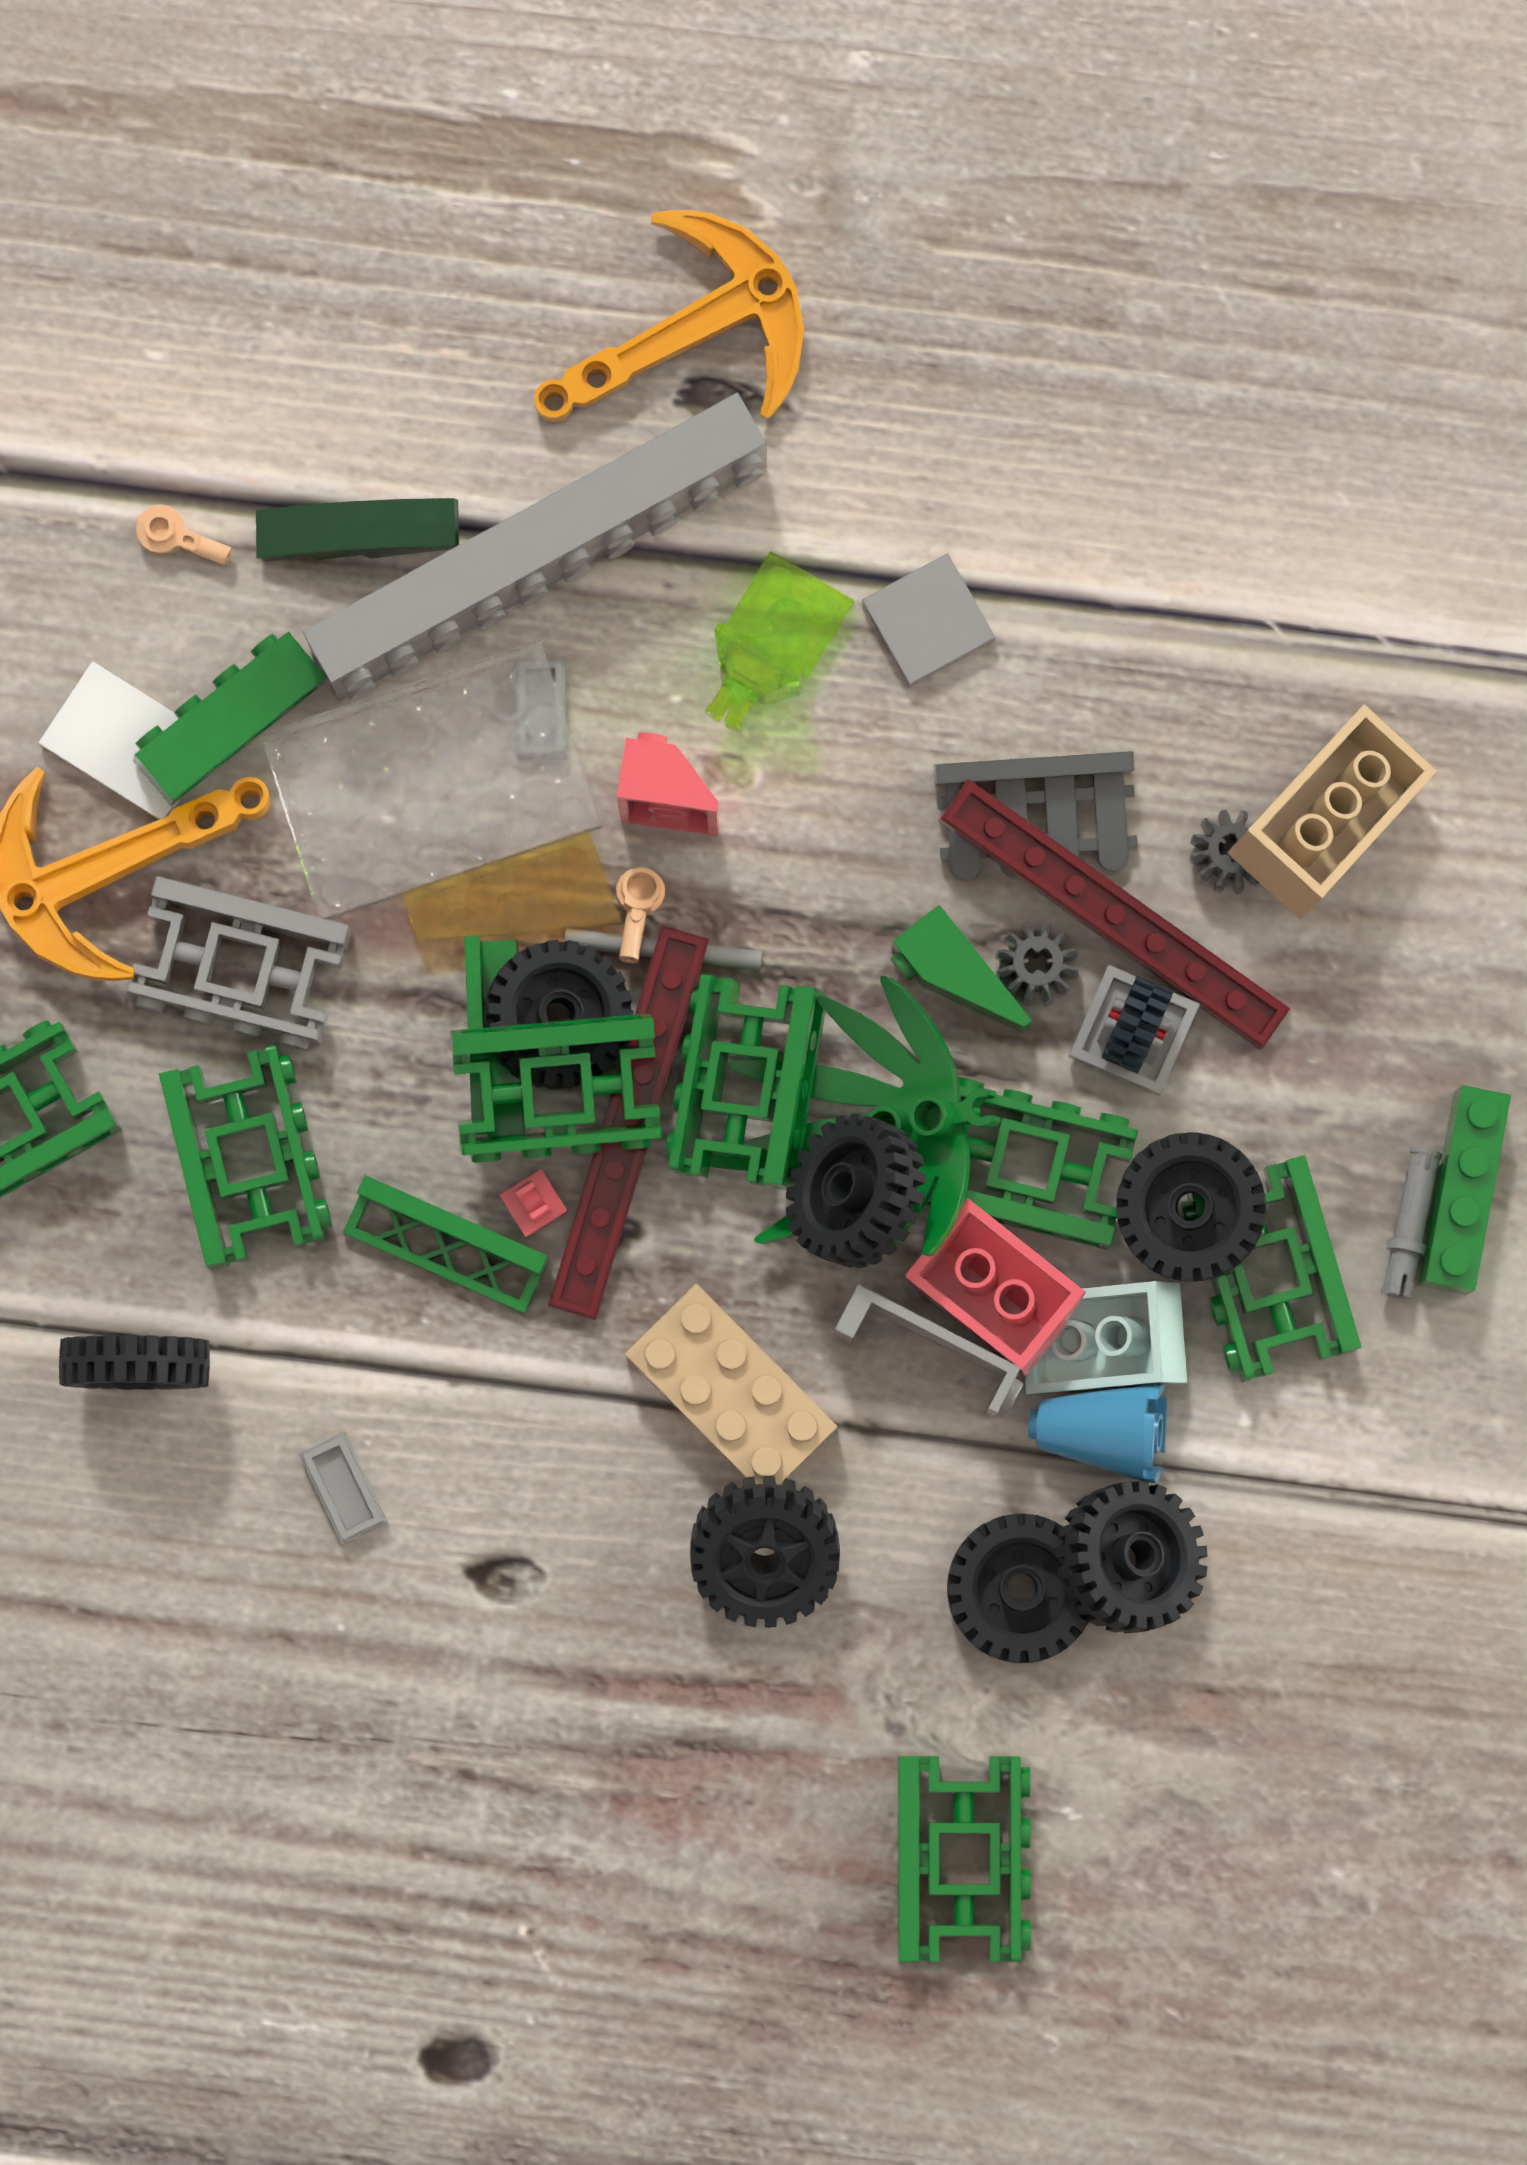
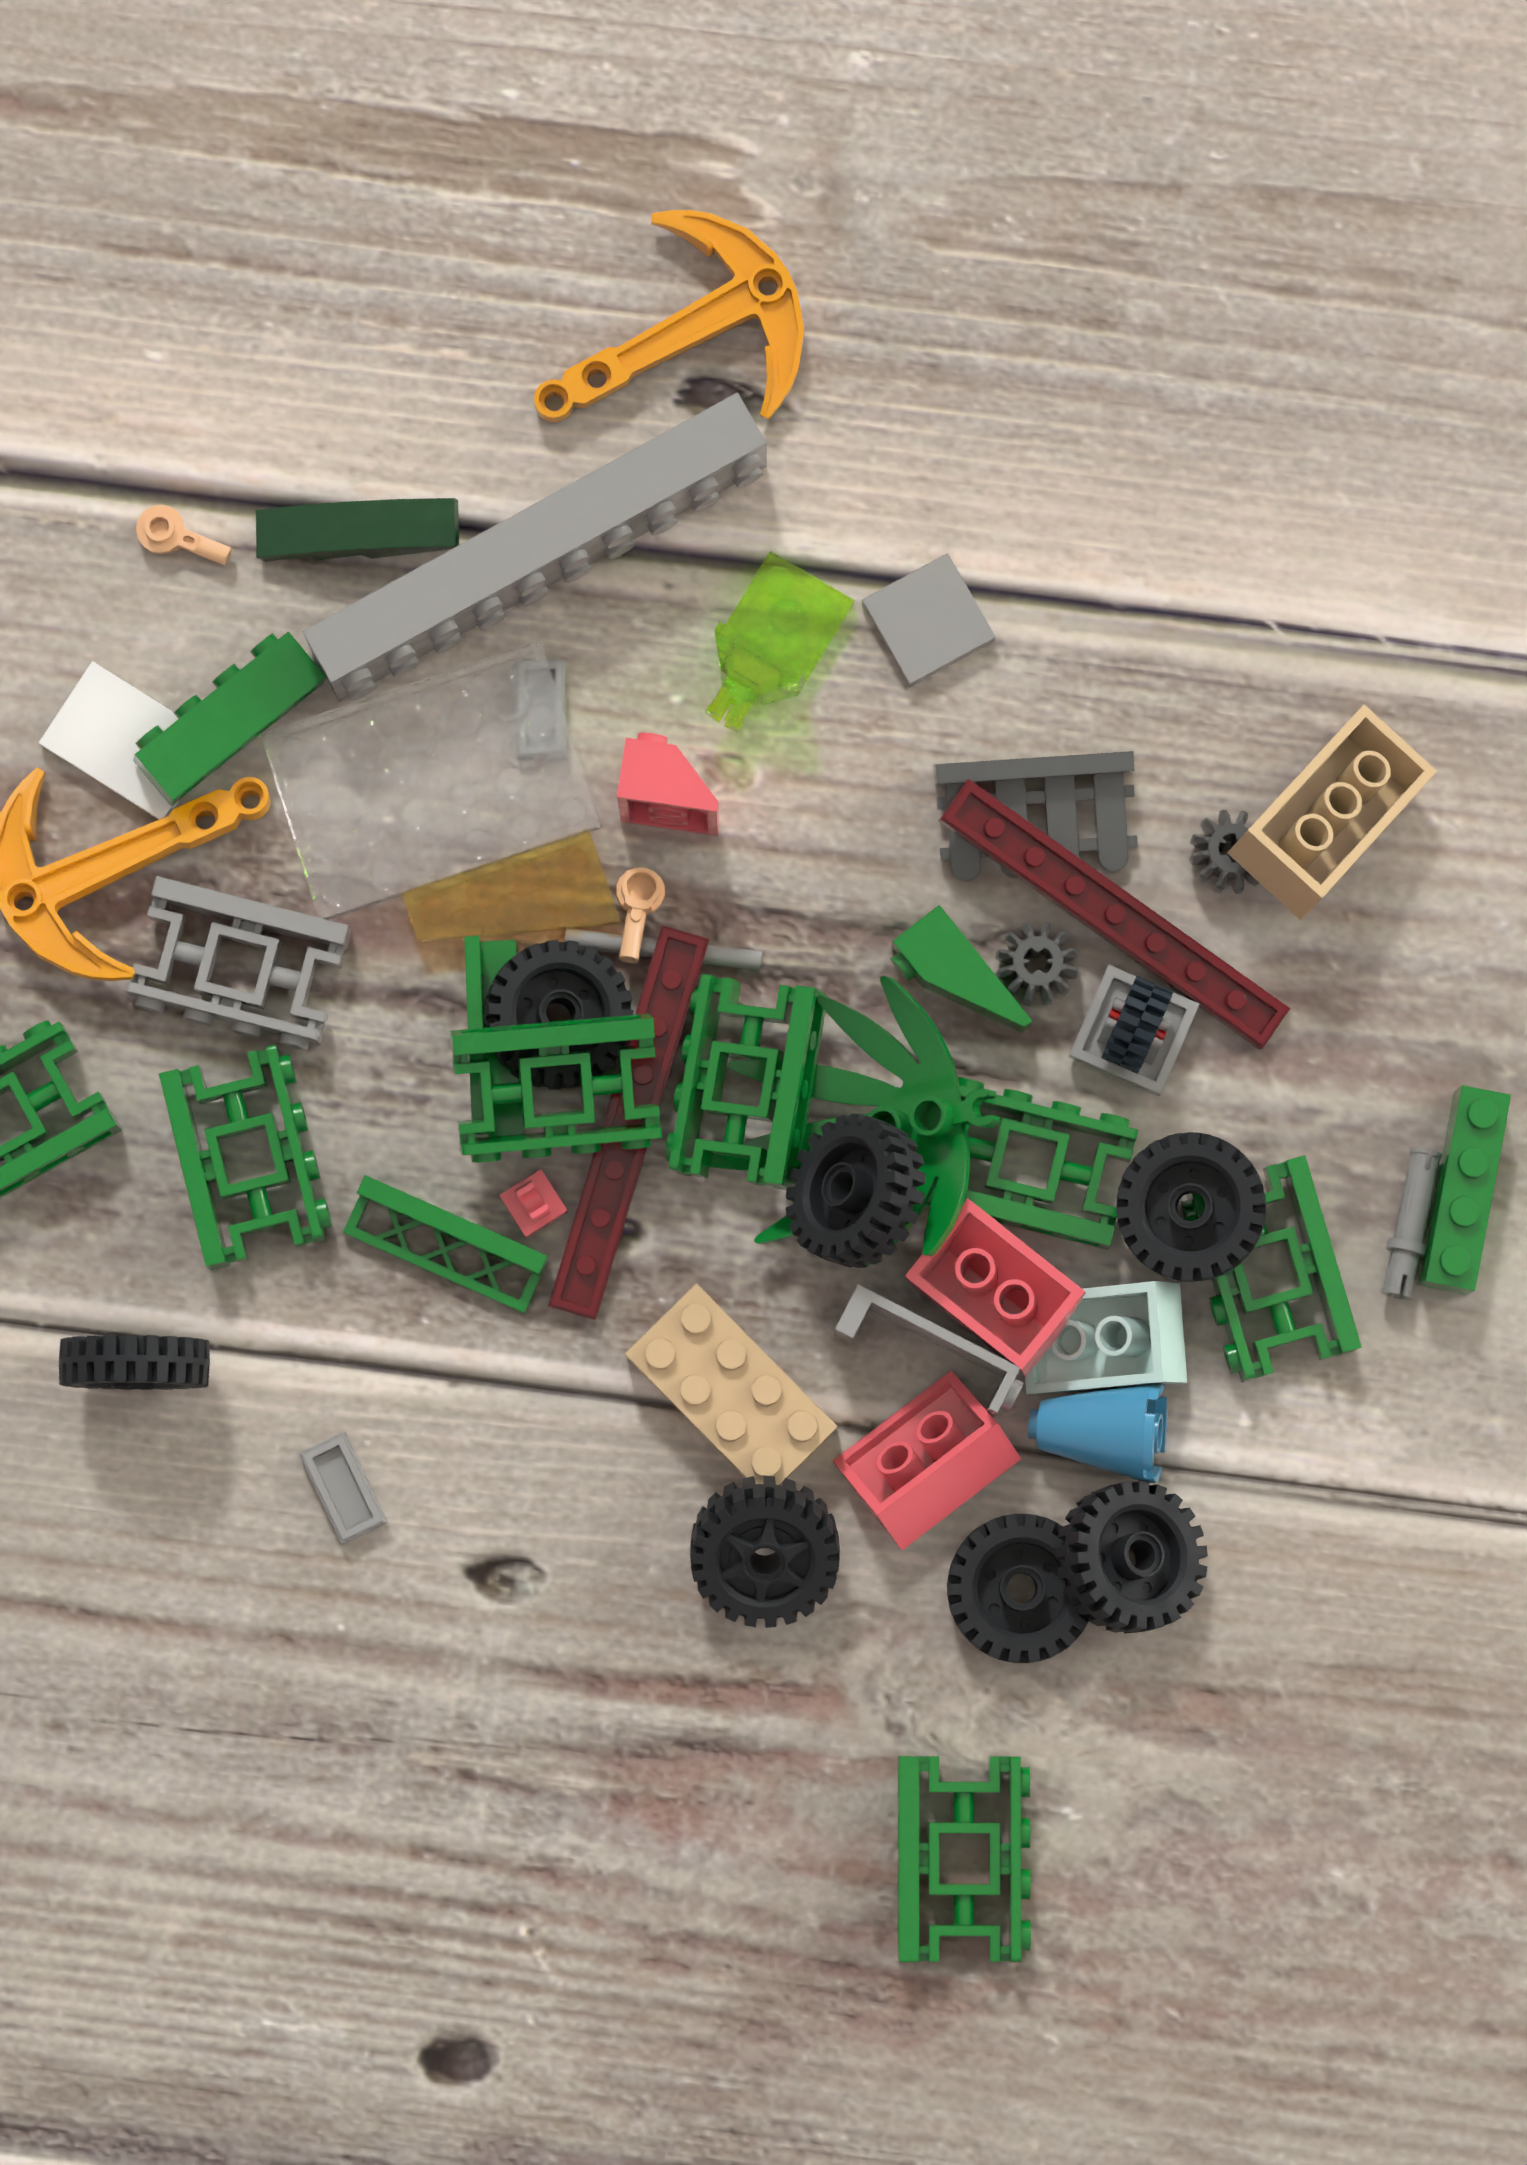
none -> coral slope [833,1371,1021,1550]

